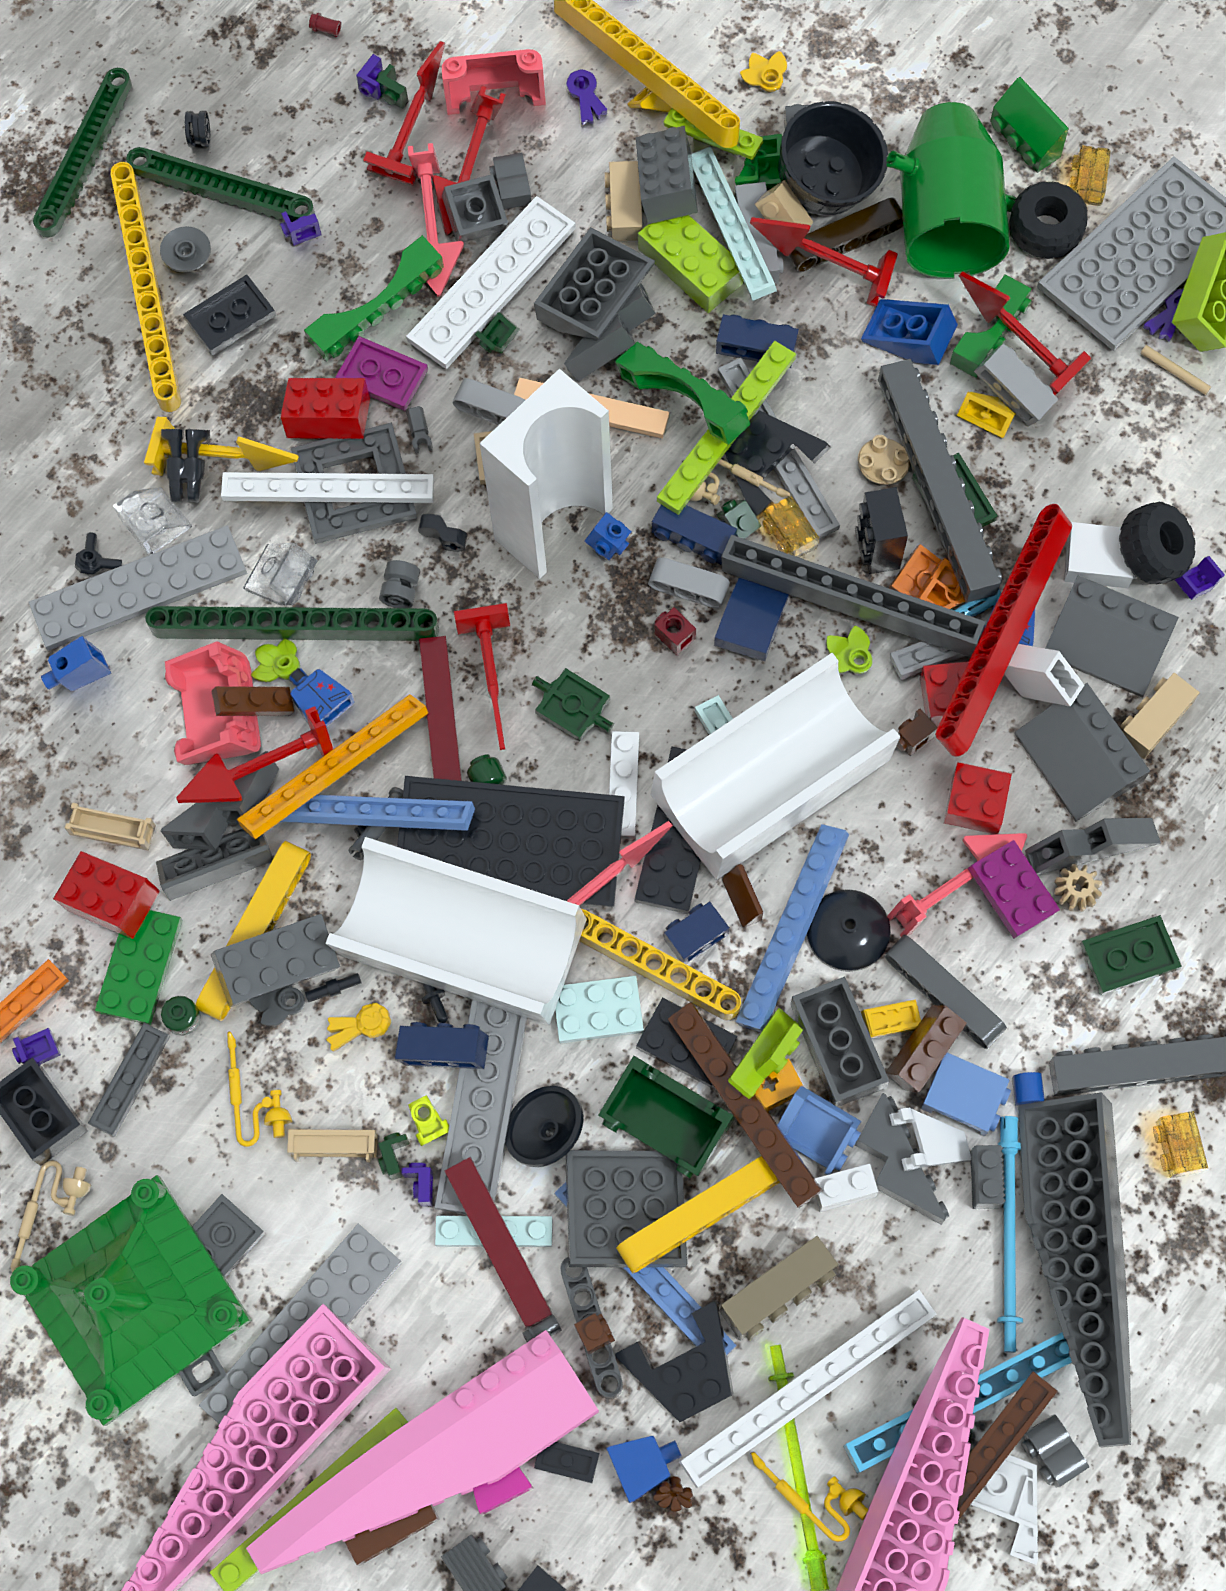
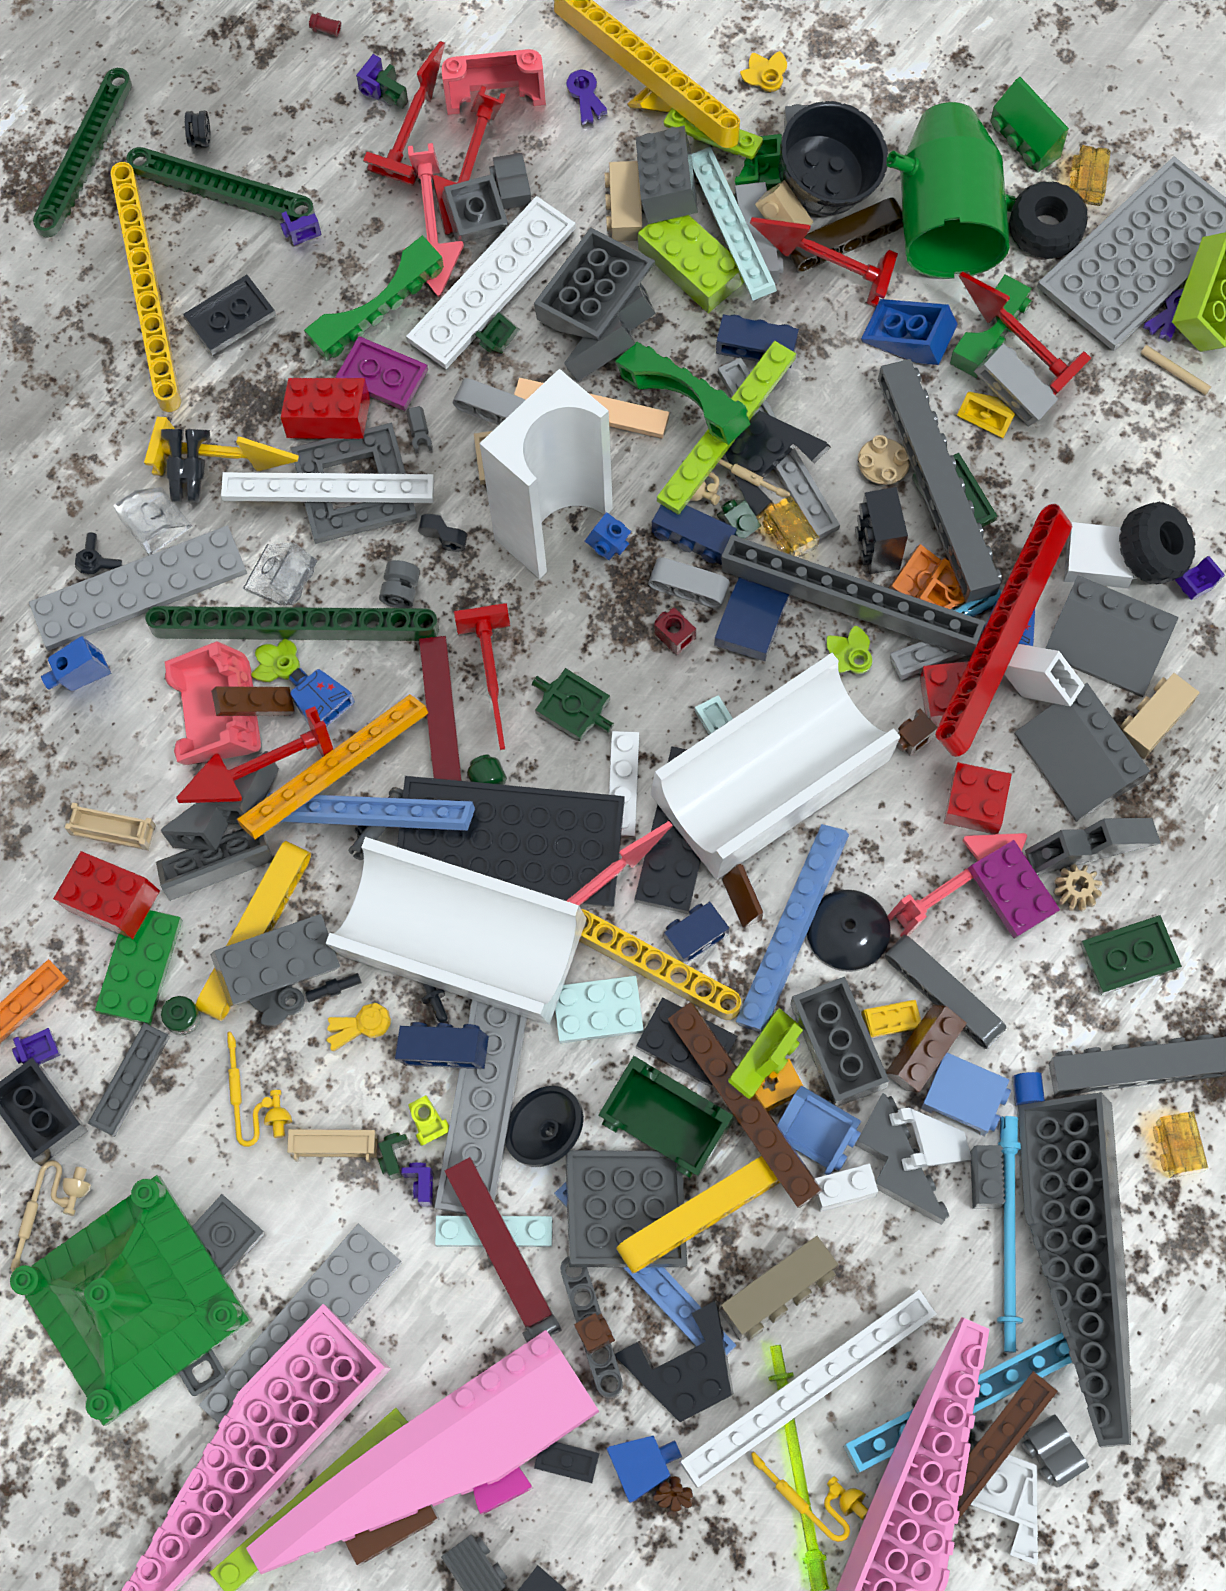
dark grey dish [160,226,211,272] -> none

